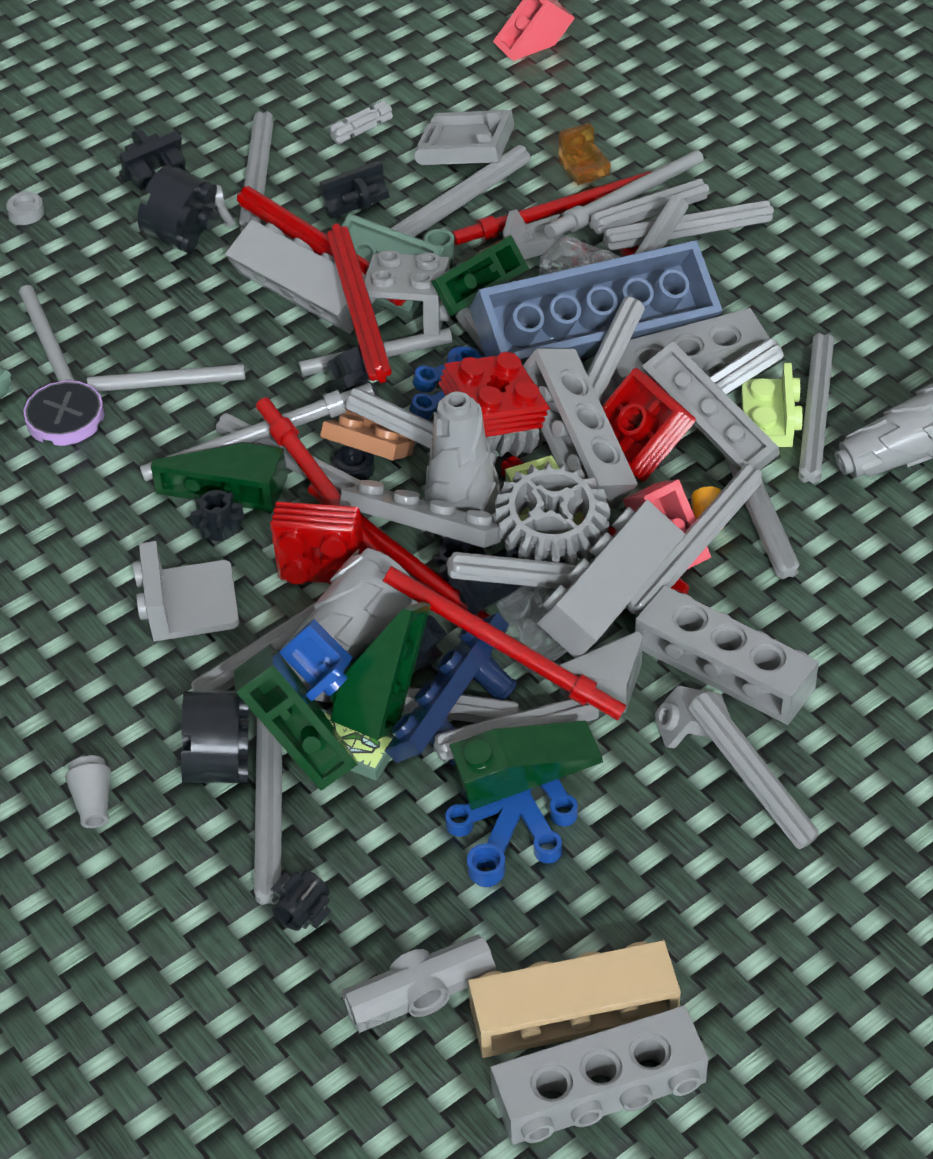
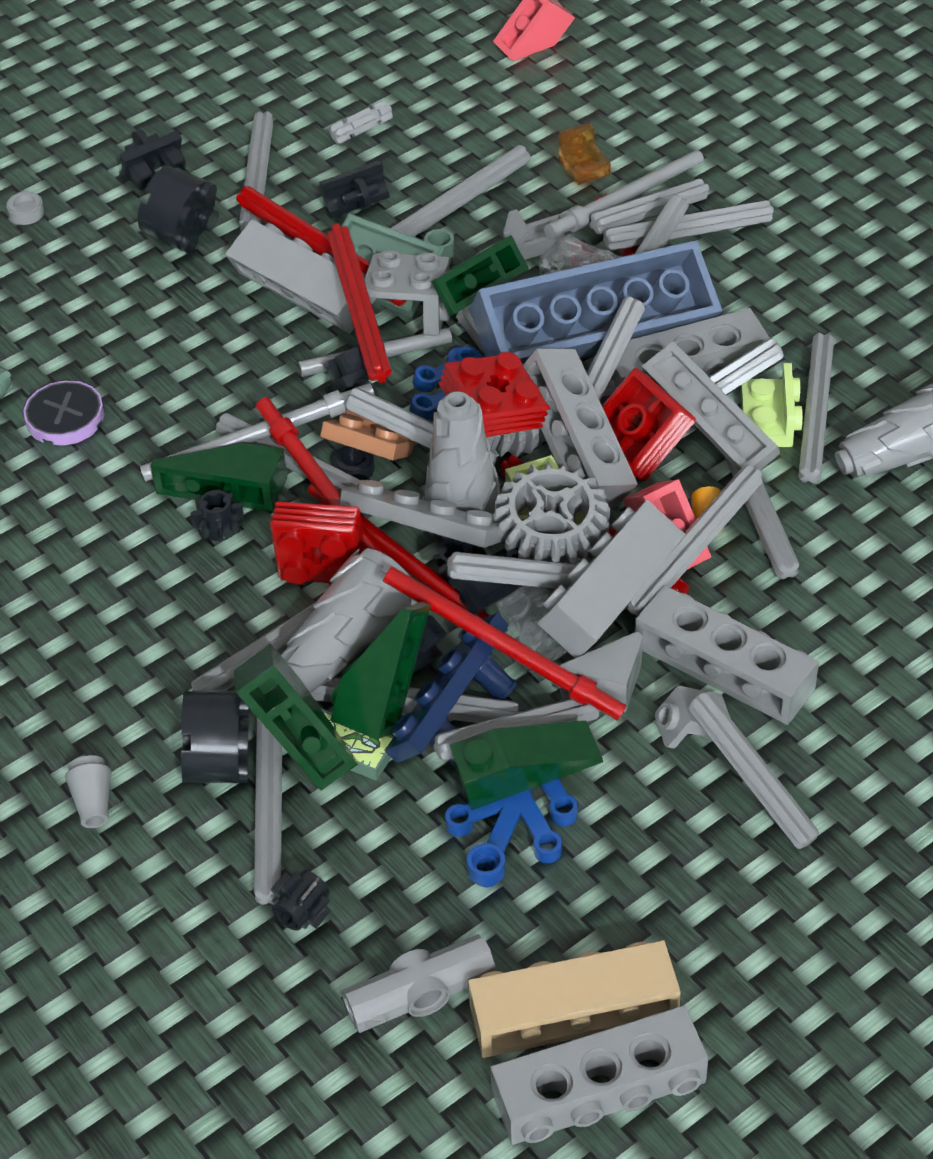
light grey bar [19,285,75,382] -> none
light grey bar [87,364,246,392] -> none
light grey bracket [133,541,239,642] -> none
light grey hand [214,185,235,228] -> none
blue bracket [279,619,353,702] -> none
light grey container [414,110,515,165] -> none
red bar [451,171,651,246] -> none

